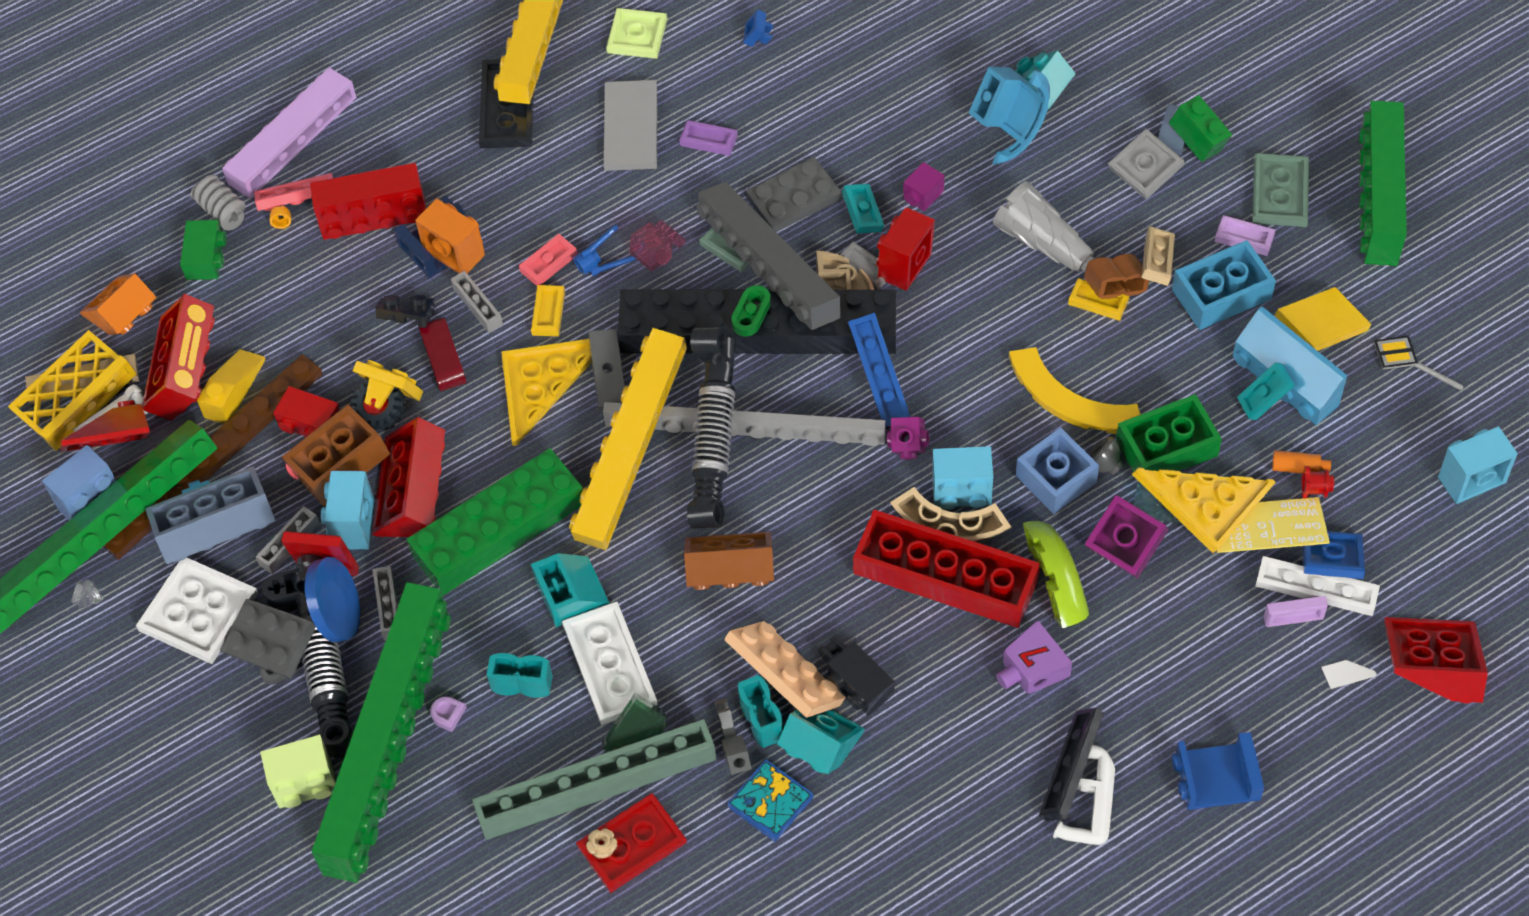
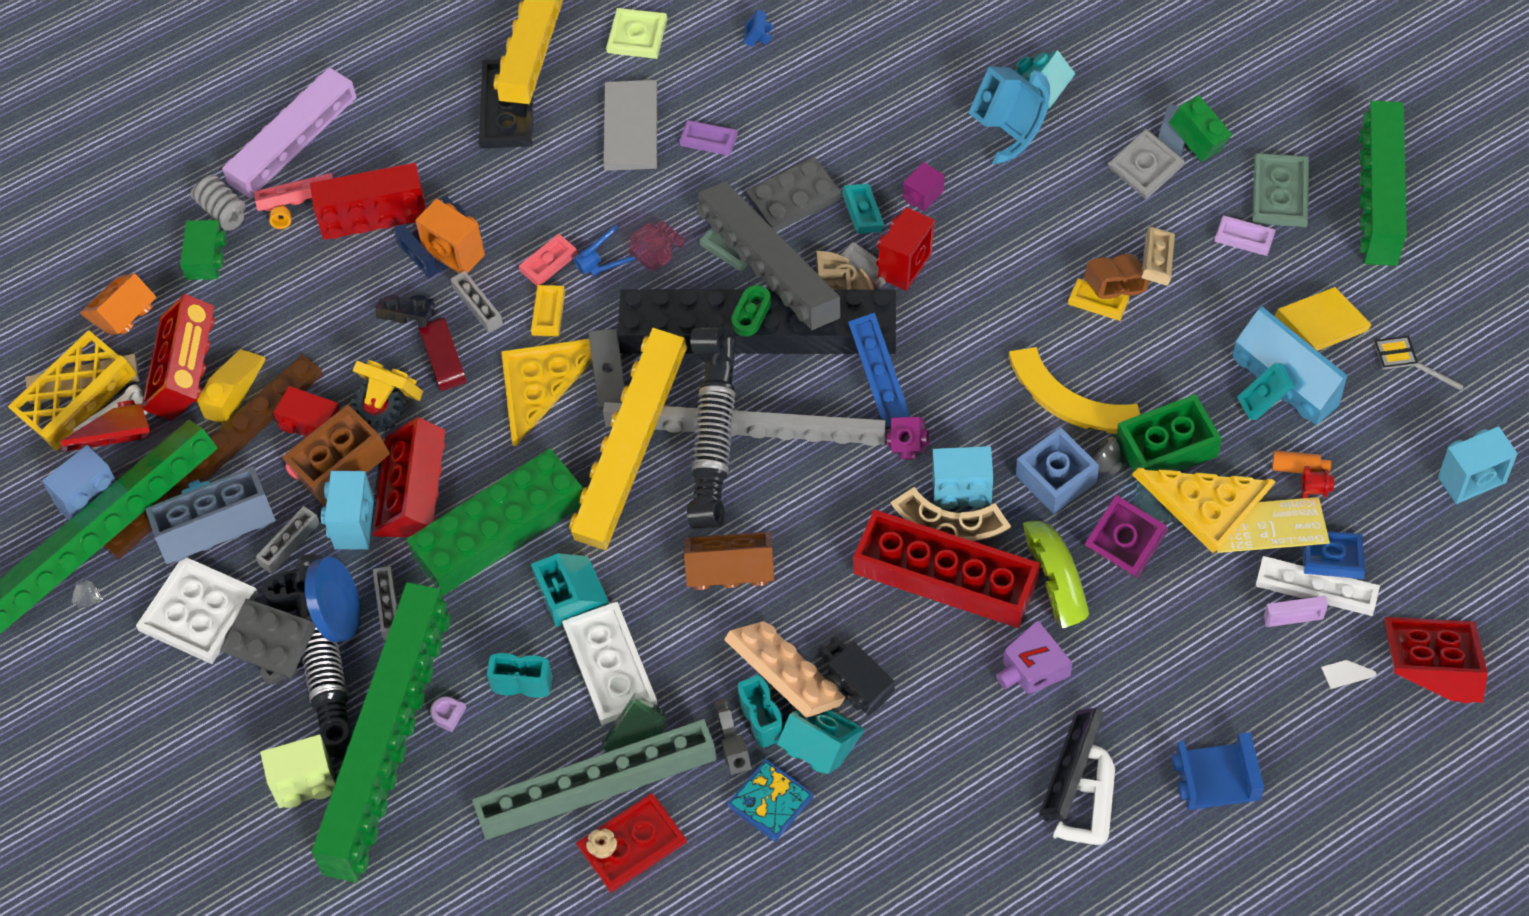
red tile [282,531,359,576] -> none
light grey cone [993,181,1094,272] -> none
dark azure brick [1172,240,1276,330] -> none

